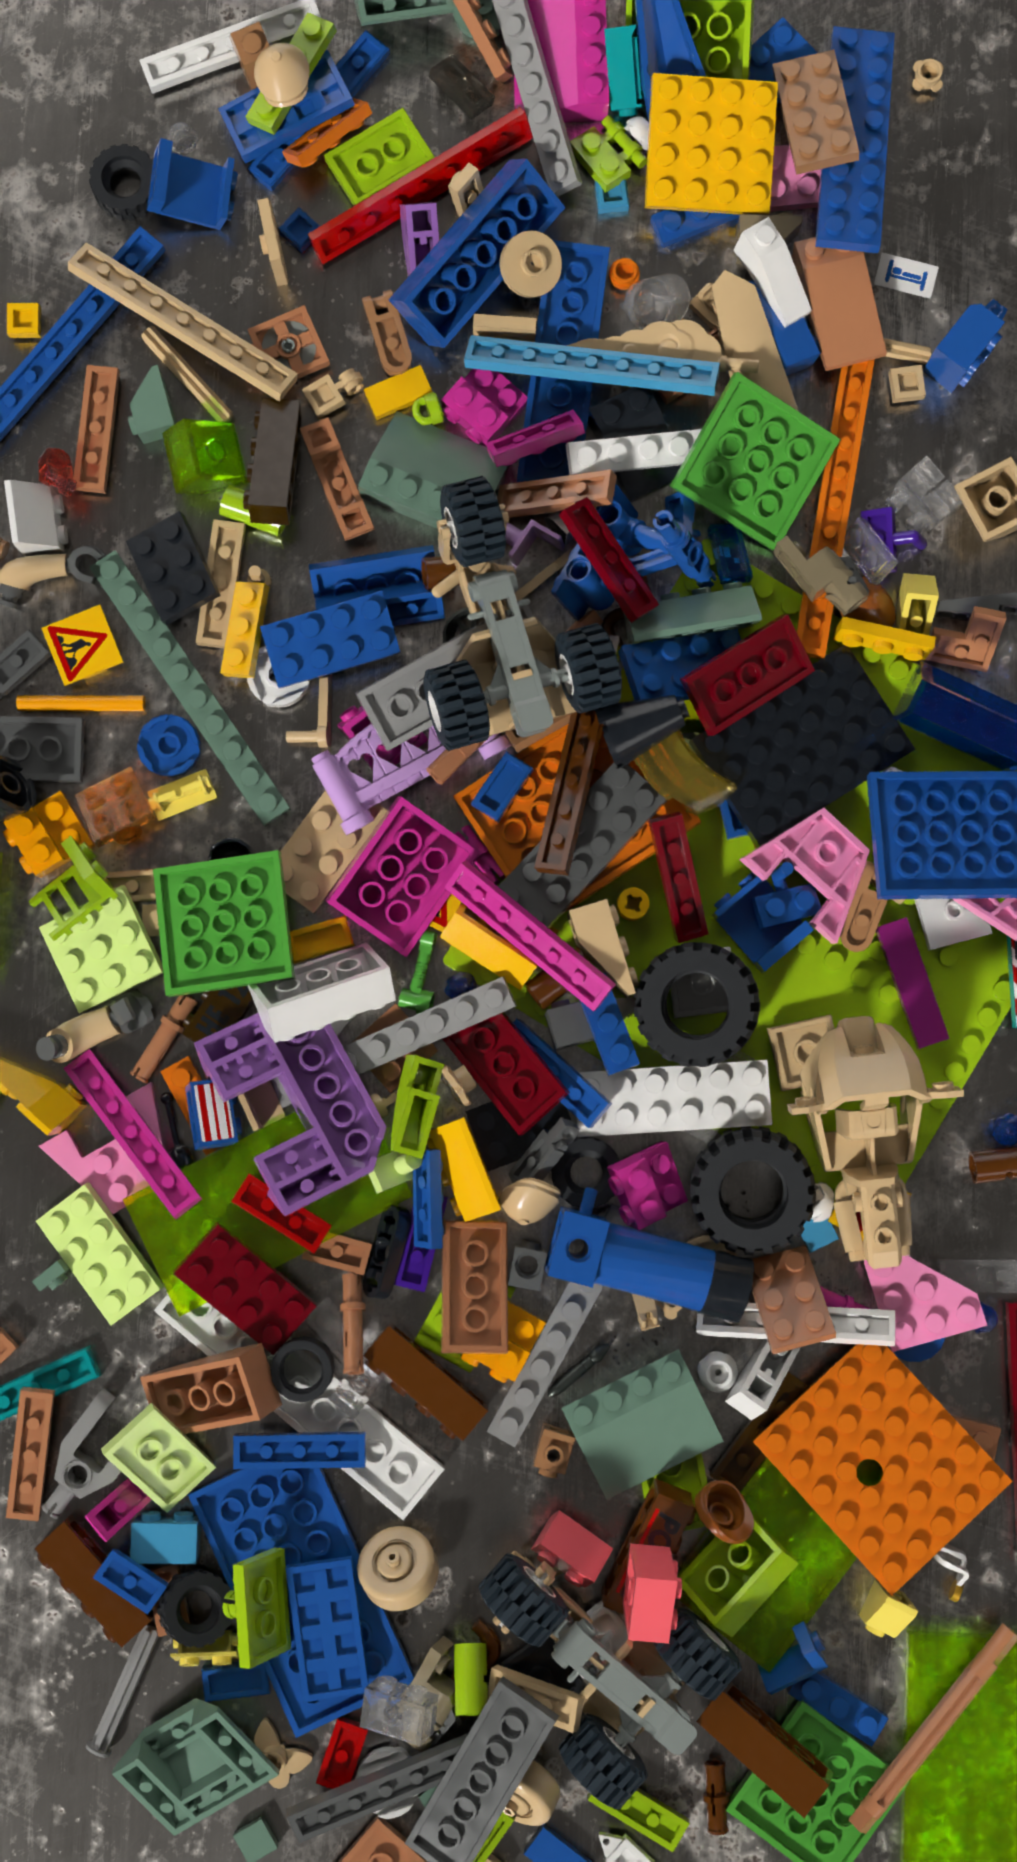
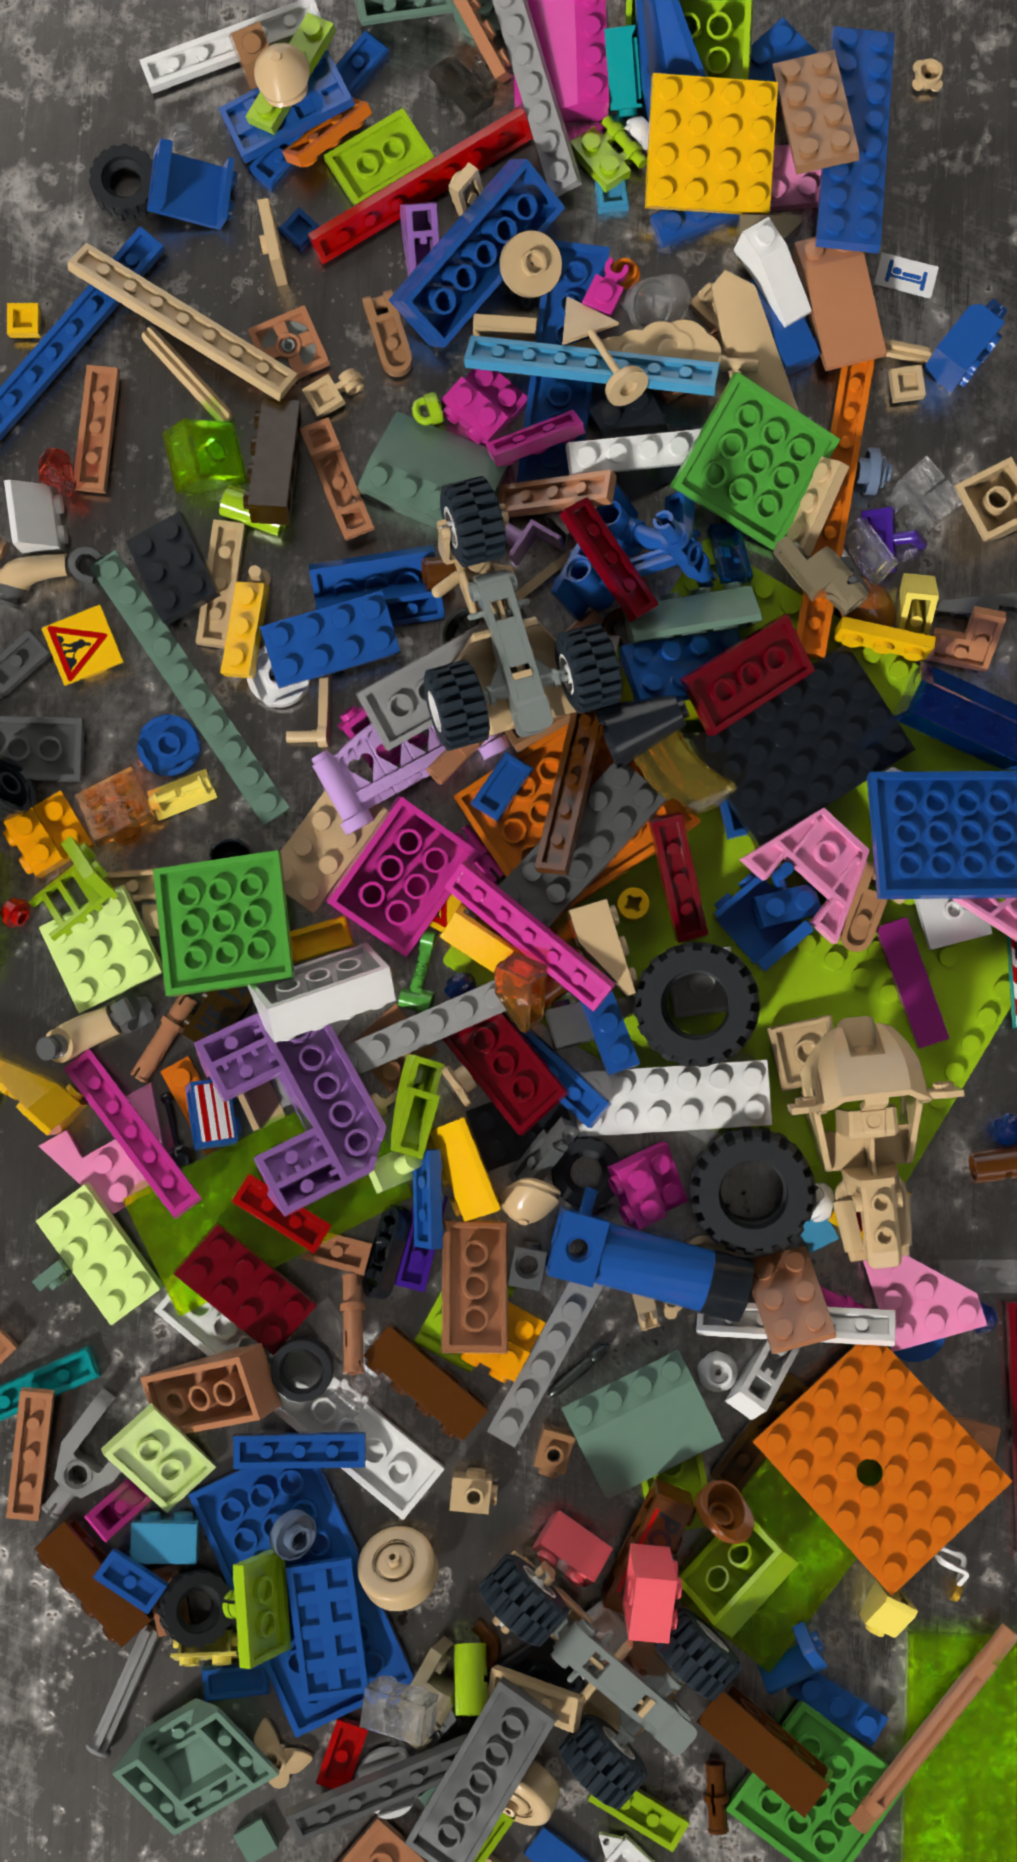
light orange piece [16,695,146,711] -> none
sand green slope [127,365,179,444] -> none
yellow tile [363,365,433,421] -> none
none -> red plate [0,897,30,928]
none -> sand blue plate [269,1509,317,1561]
none -> tan brick [449,1467,498,1515]
none -> clear orange slope [494,951,547,1033]
none -> tan piece [562,296,649,406]
none -> dark pink plate [582,257,629,318]
none -> tan plate [787,456,850,556]
none -> sand blue plate [856,447,892,495]

